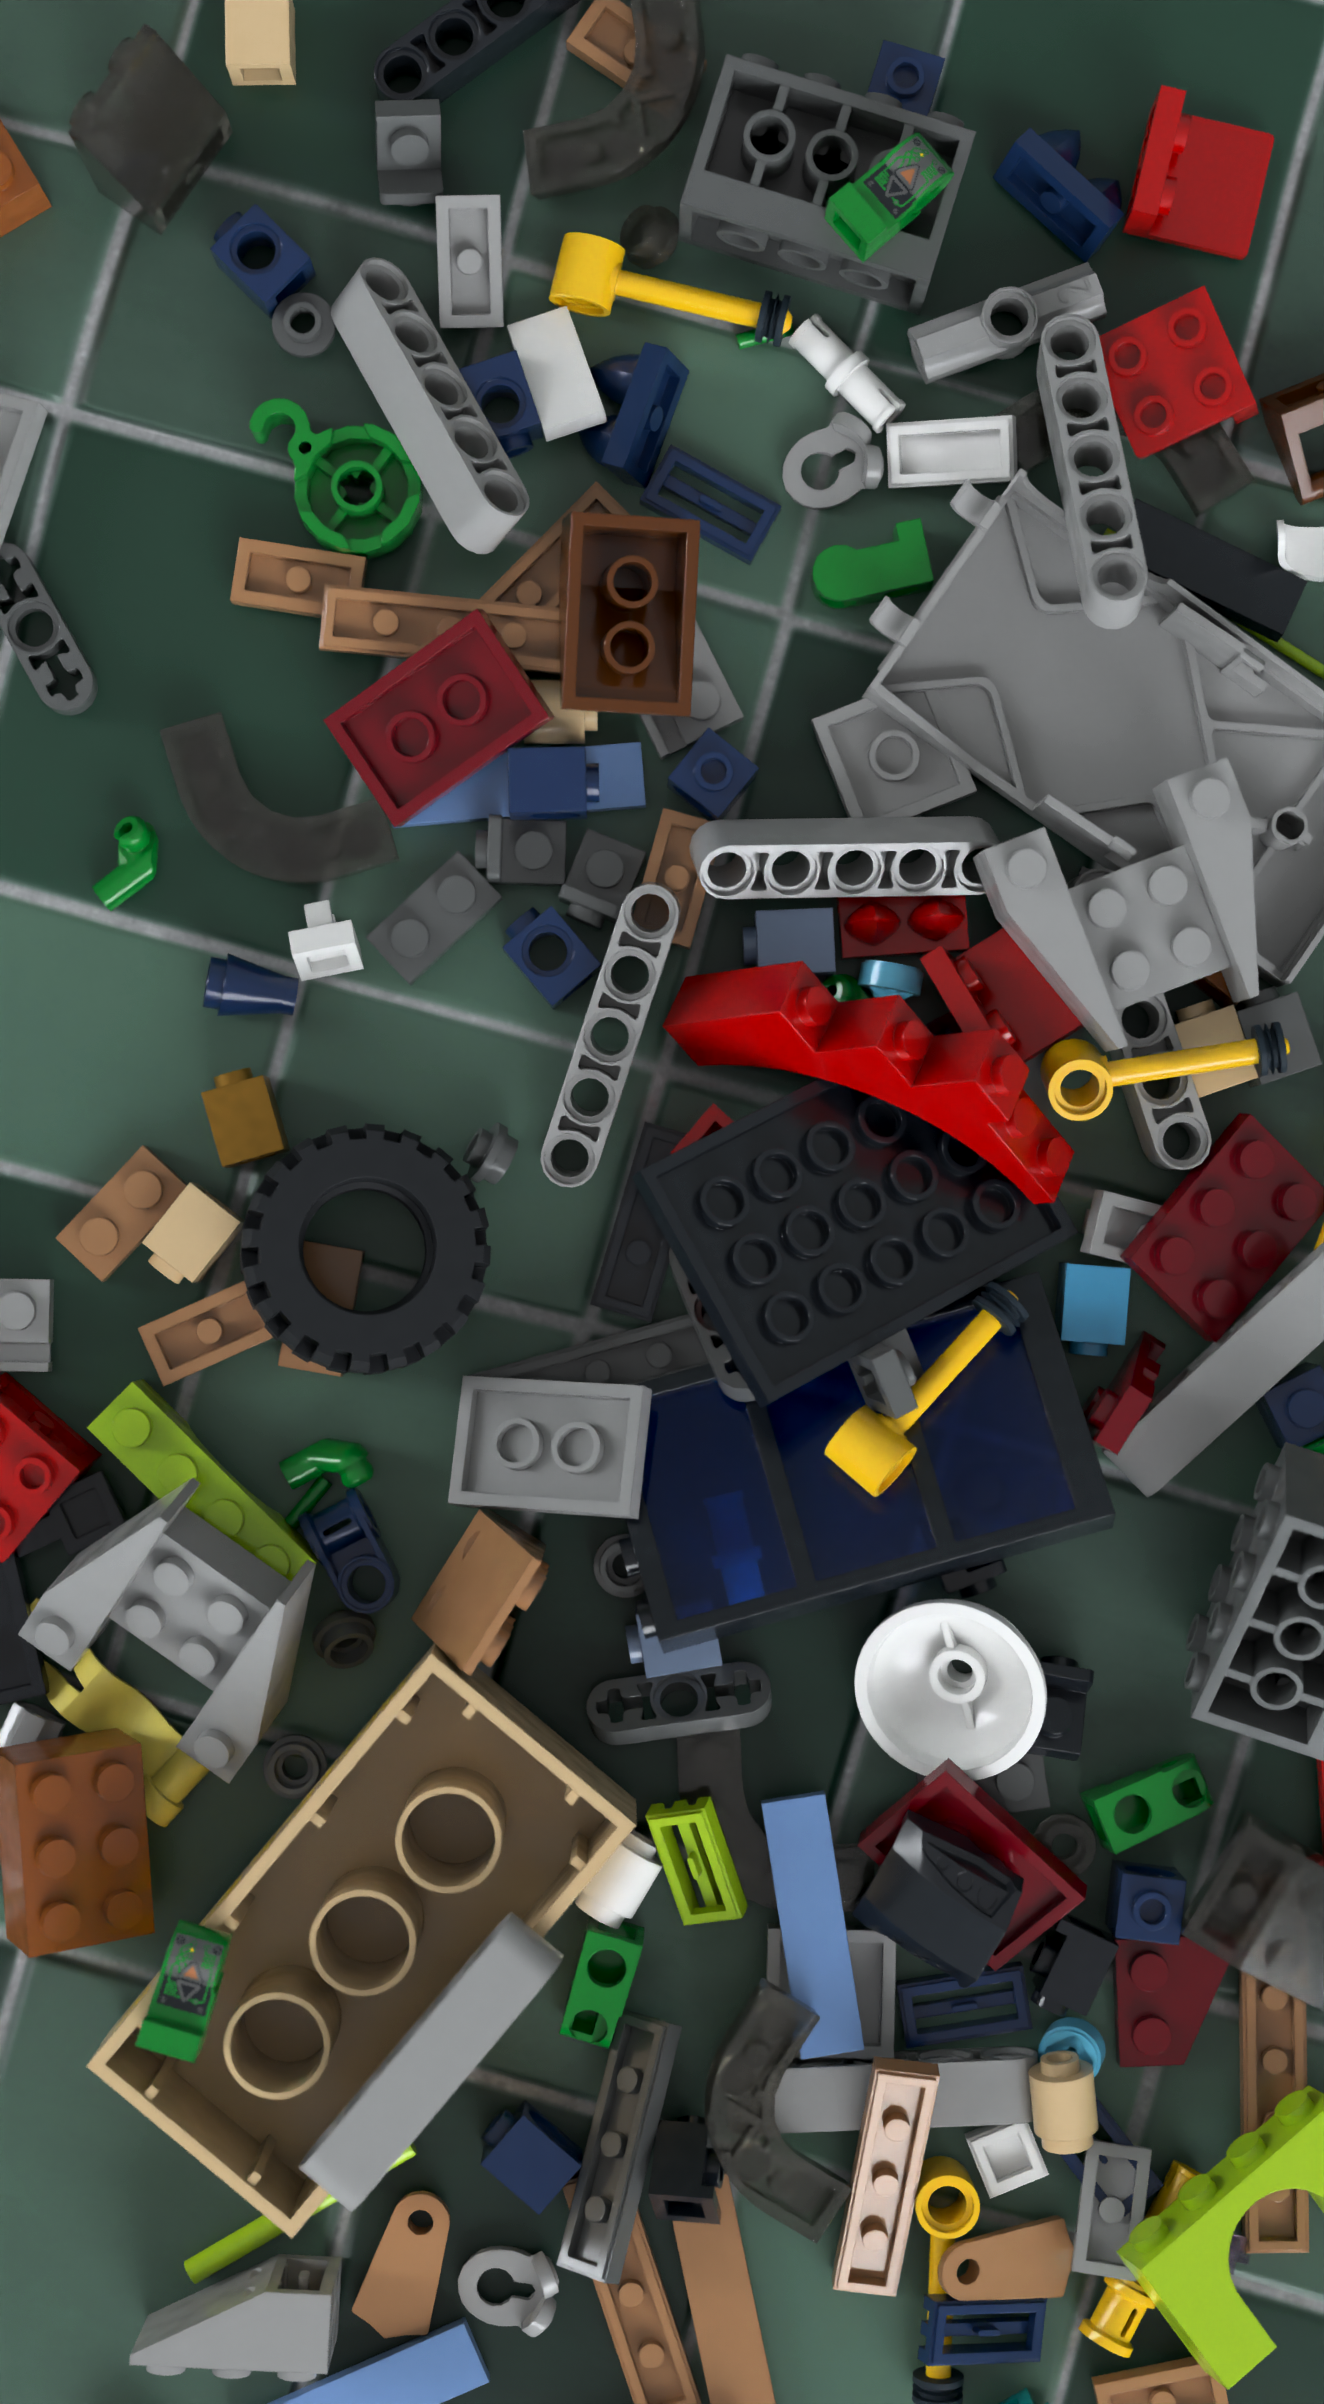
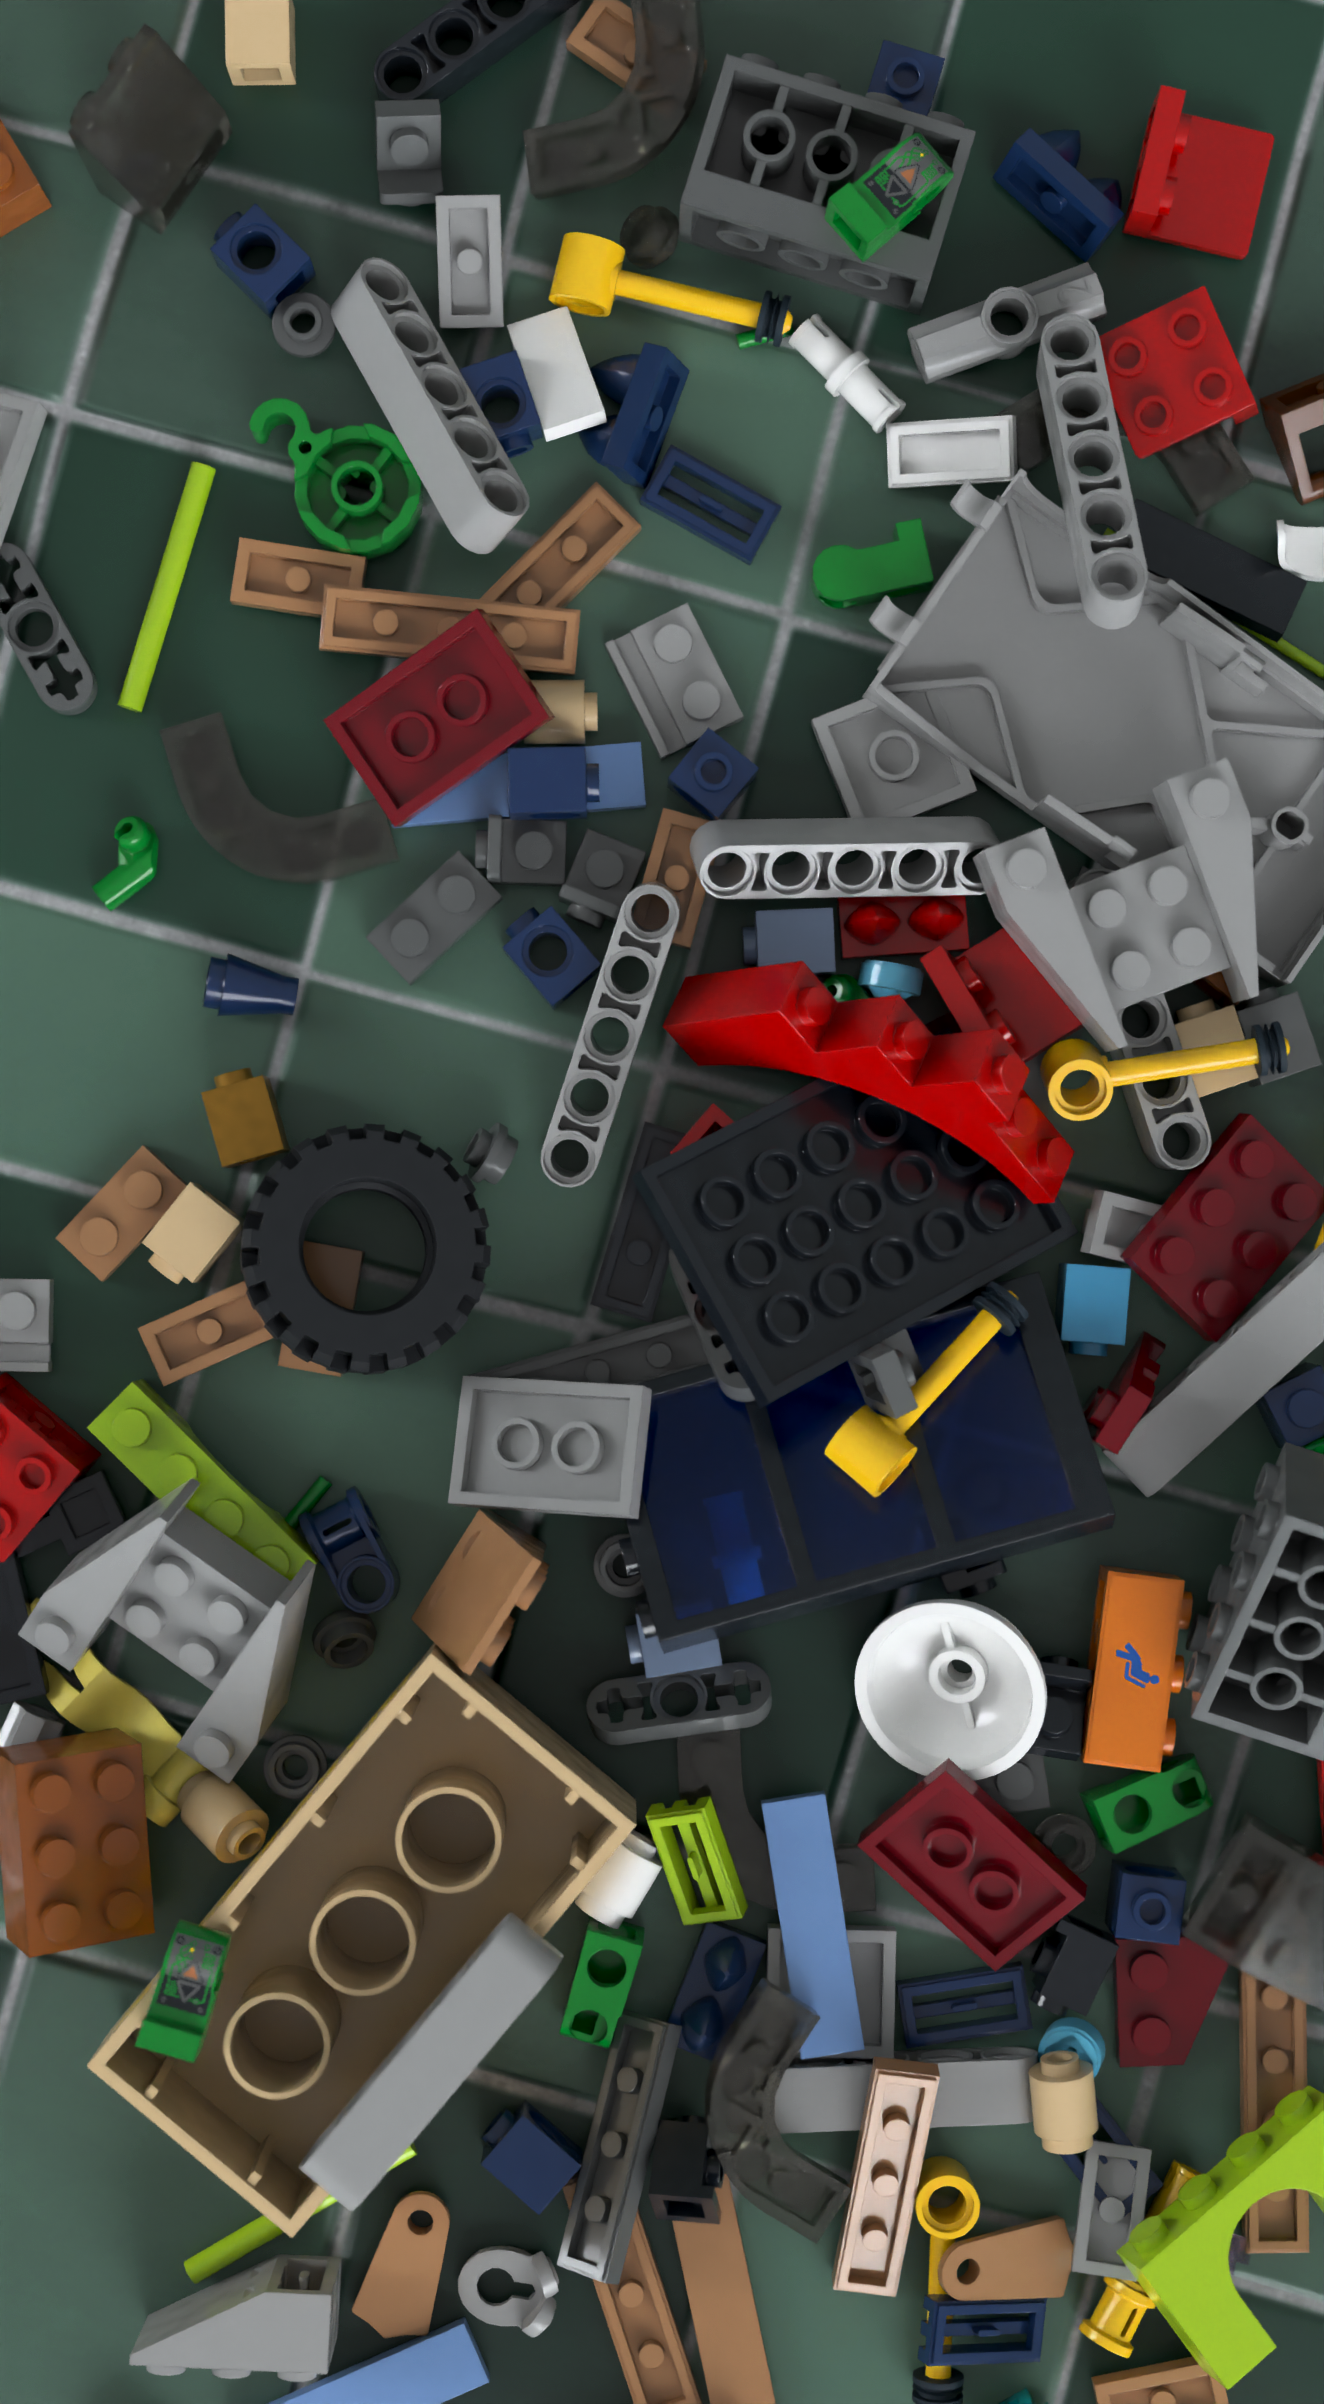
green arm [279,1438,374,1490] -> none
white tile [288,900,364,981] -> none
reddish brown slope [559,511,700,717] -> none
light grey piece [782,412,884,510] -> none
black slope [852,1809,1024,1989] -> none
white tile [964,2123,1049,2199] -> none
none -> lime bar [117,462,216,713]
none -> tan brick [177,1770,269,1863]
none -> dark blue tile [666,1921,767,2064]
none -> orange brick [1079,1565,1193,1773]

